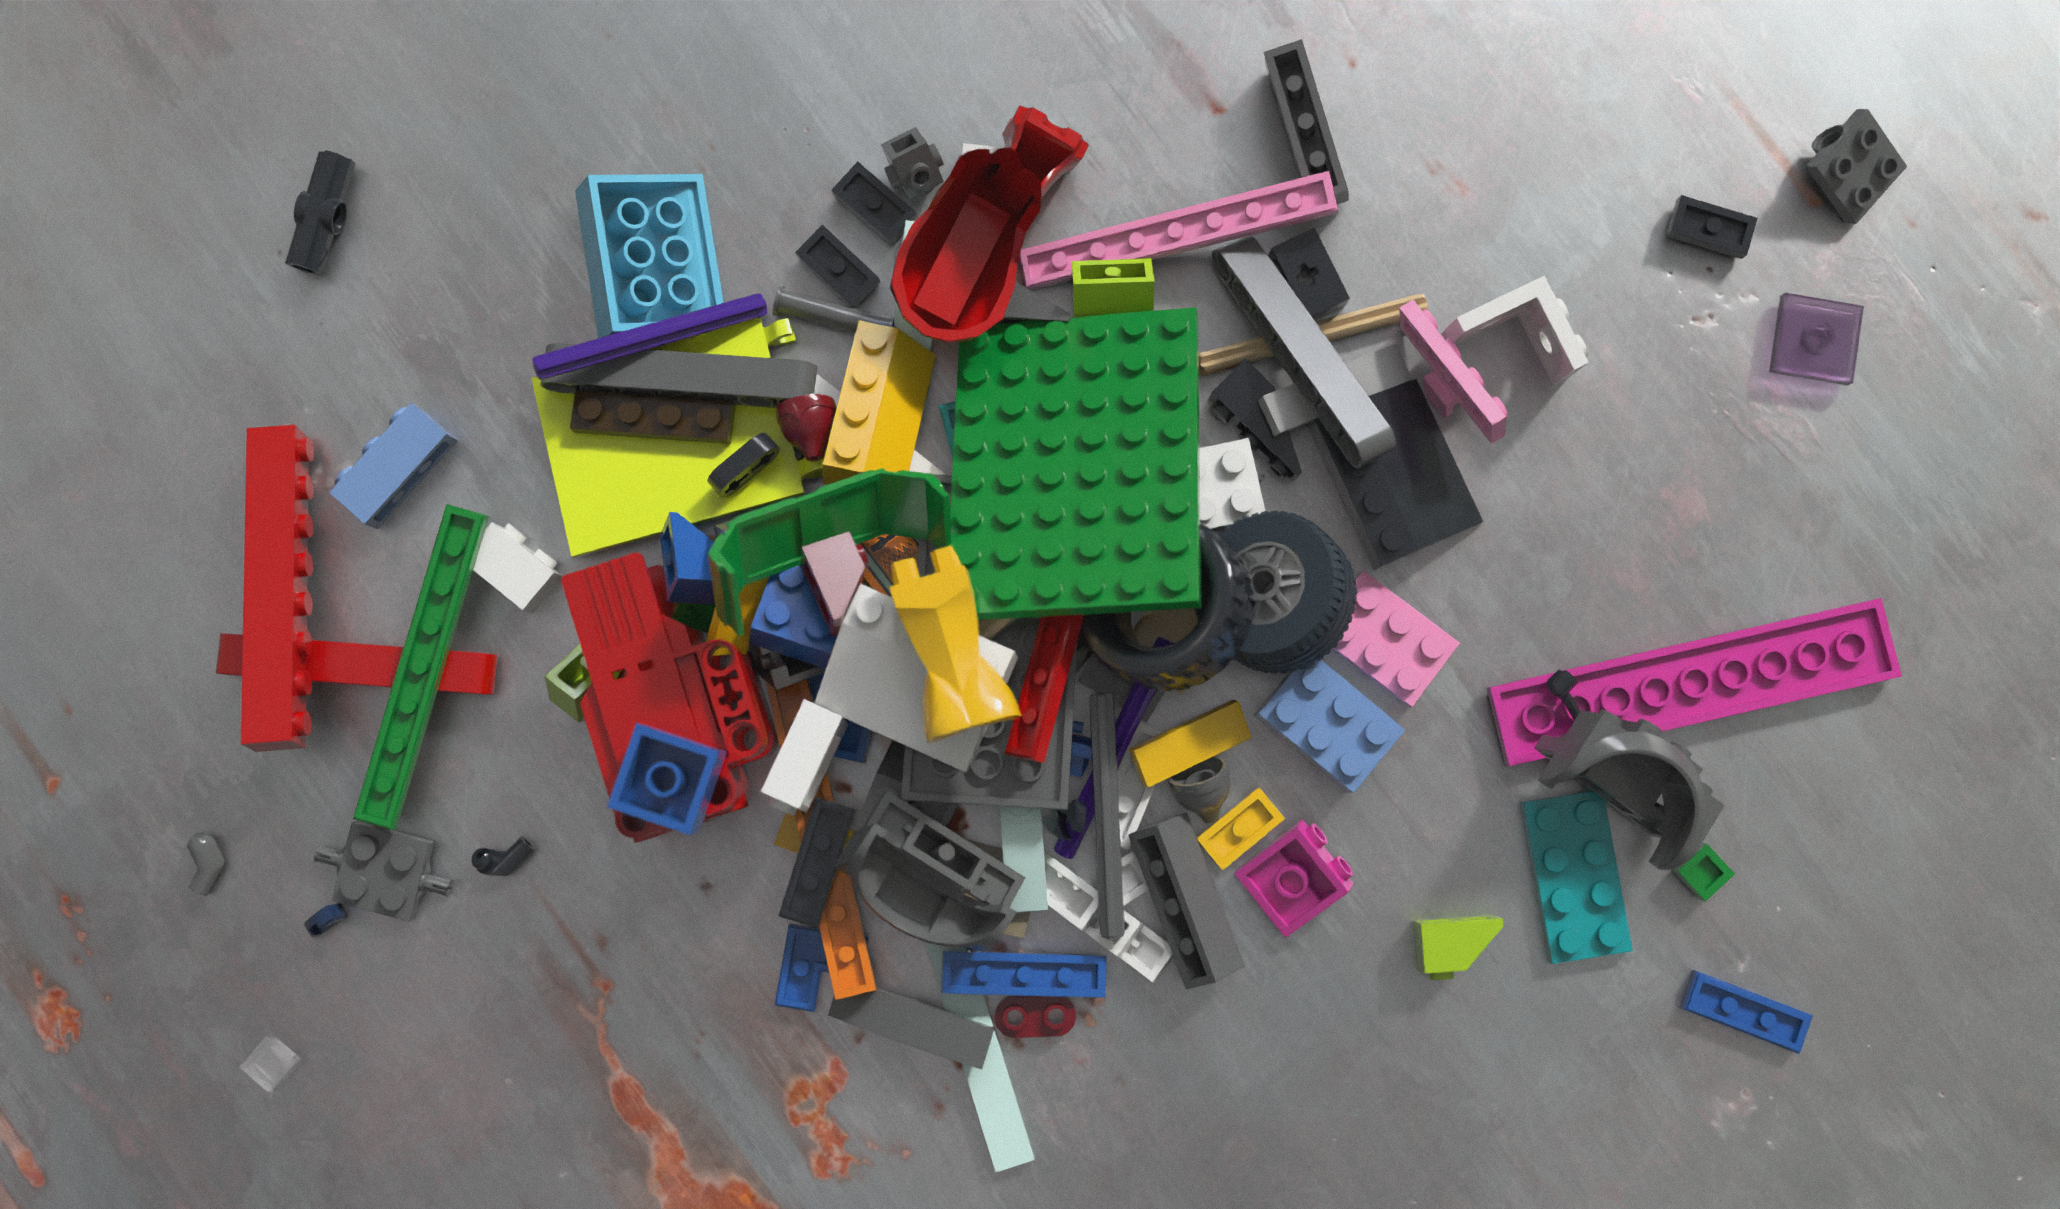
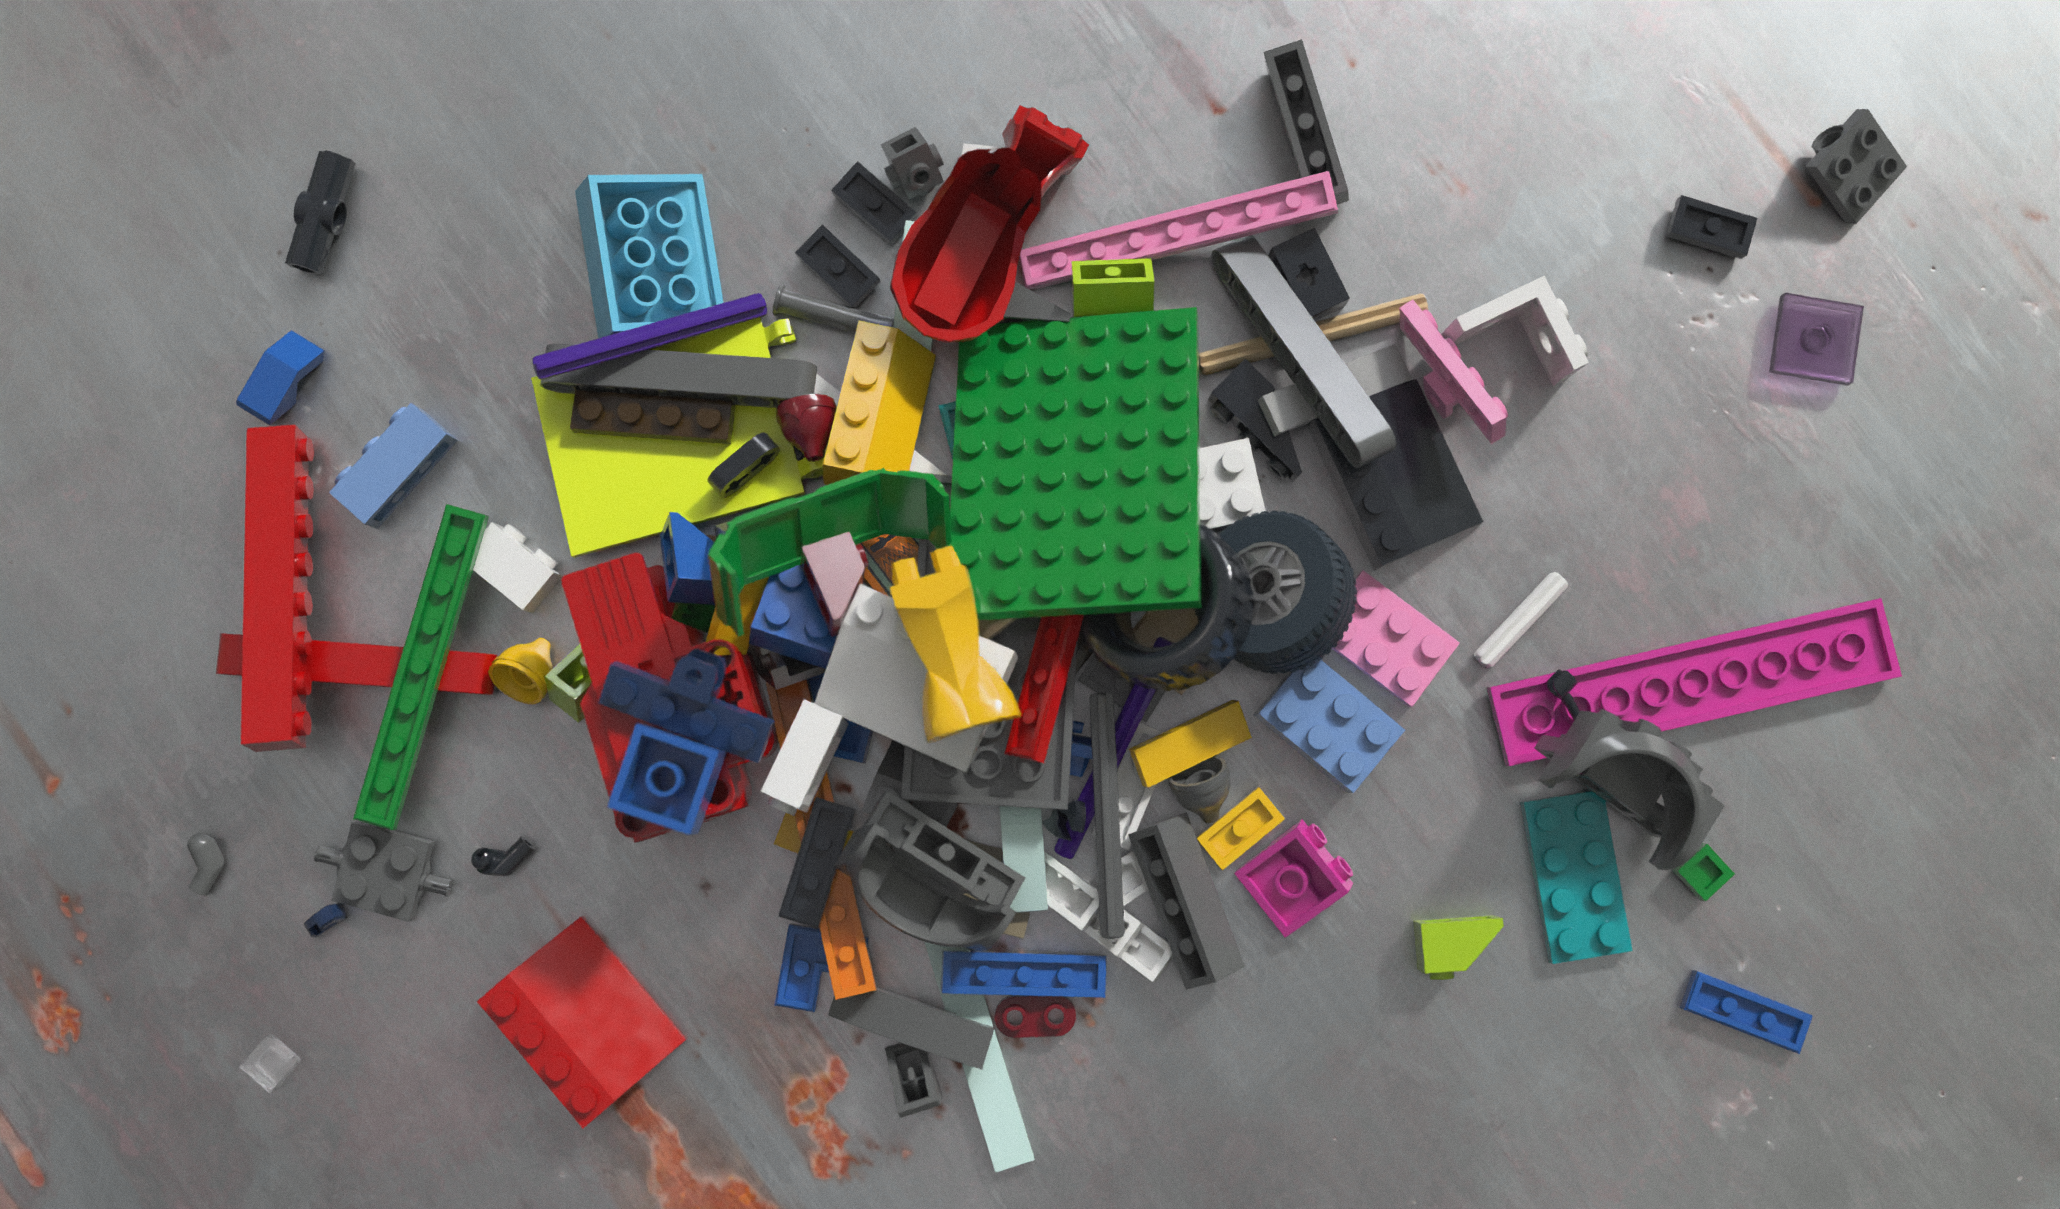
none -> blue slope [236,330,324,425]
none -> red slope [476,916,687,1128]
none -> yellow helmet [489,638,553,704]
none -> dark blue plate [598,648,775,763]
none -> dark grey slope [885,1043,943,1118]
none -> white axle [1474,572,1568,668]

